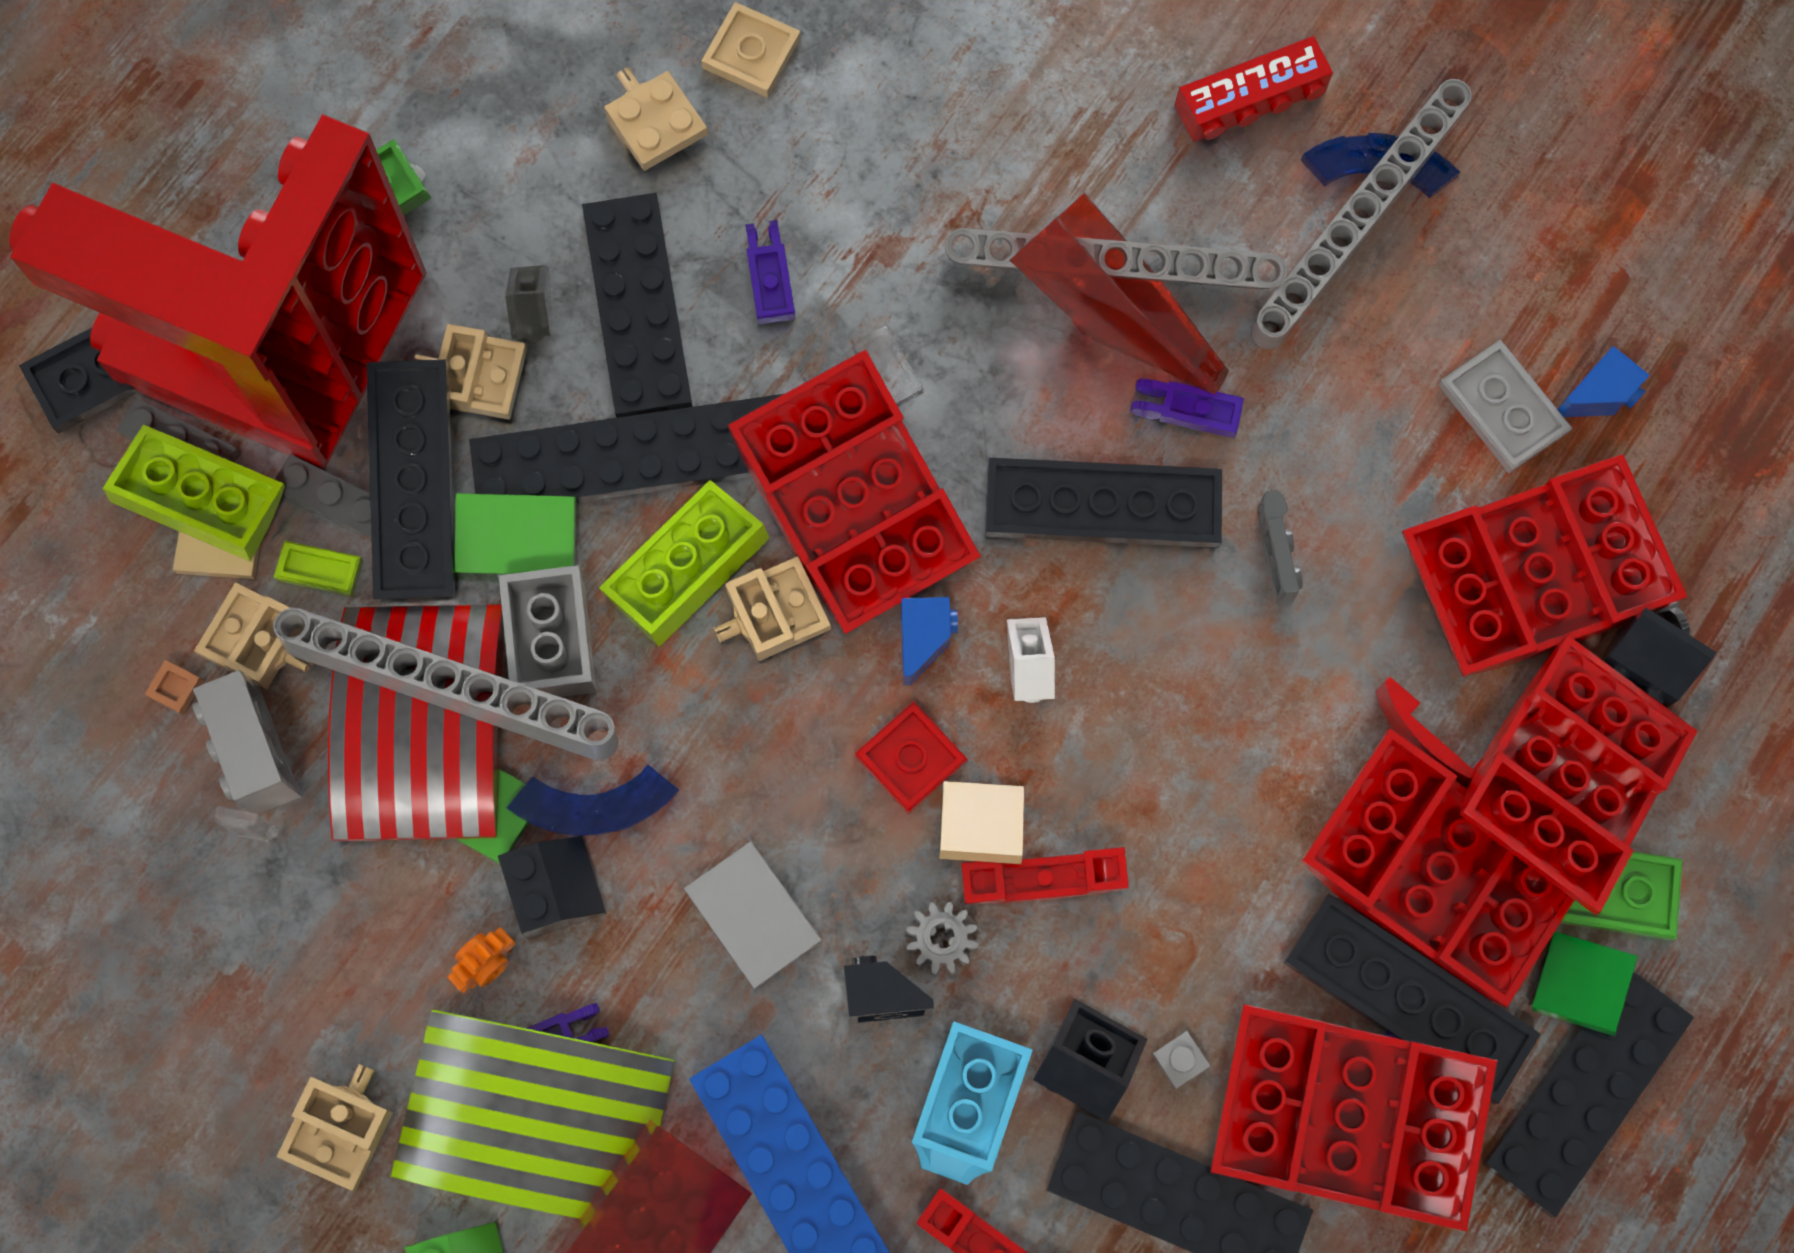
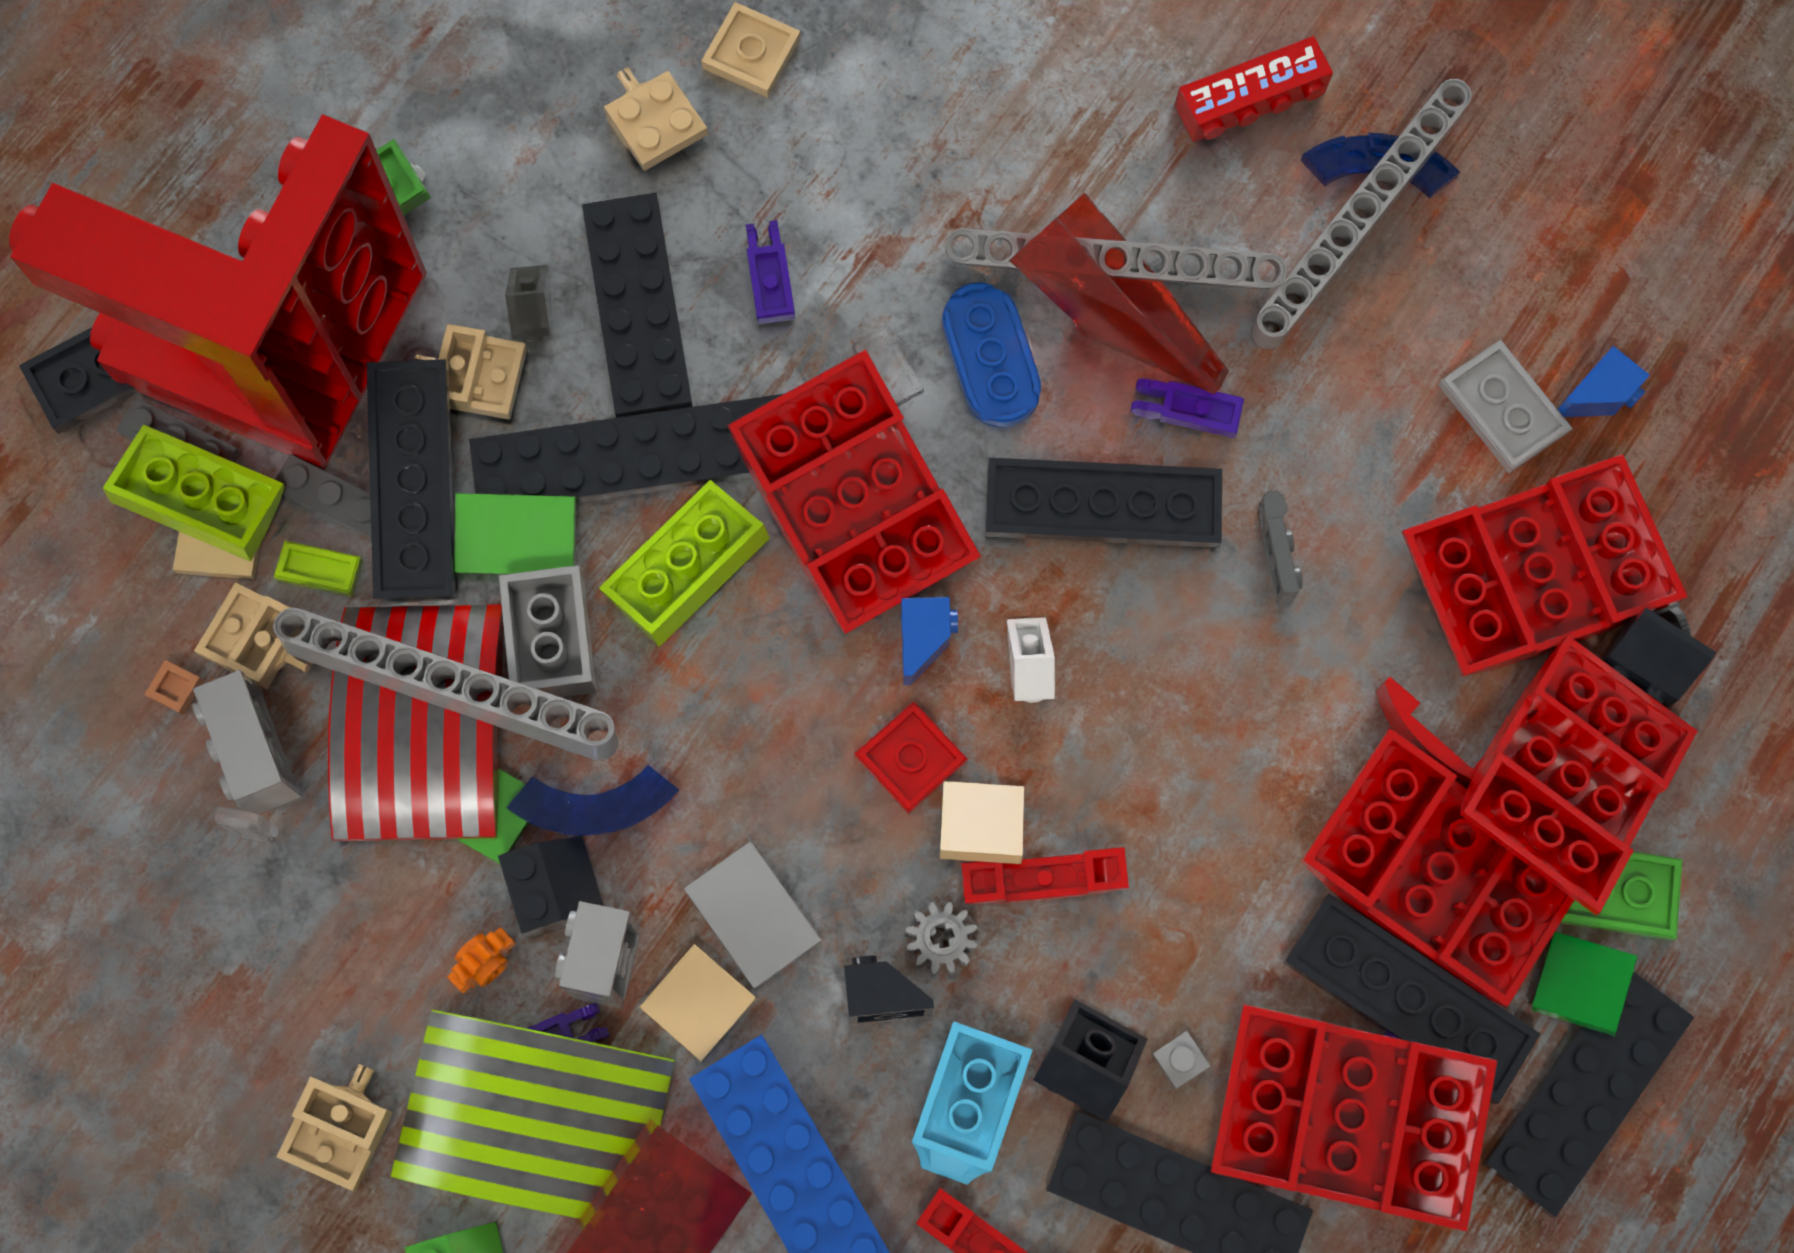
tan plate [713,556,831,661] -> none
none -> light grey brick [555,901,642,1009]
none -> tan tile [640,944,757,1062]
none -> blue tile [942,282,1041,427]

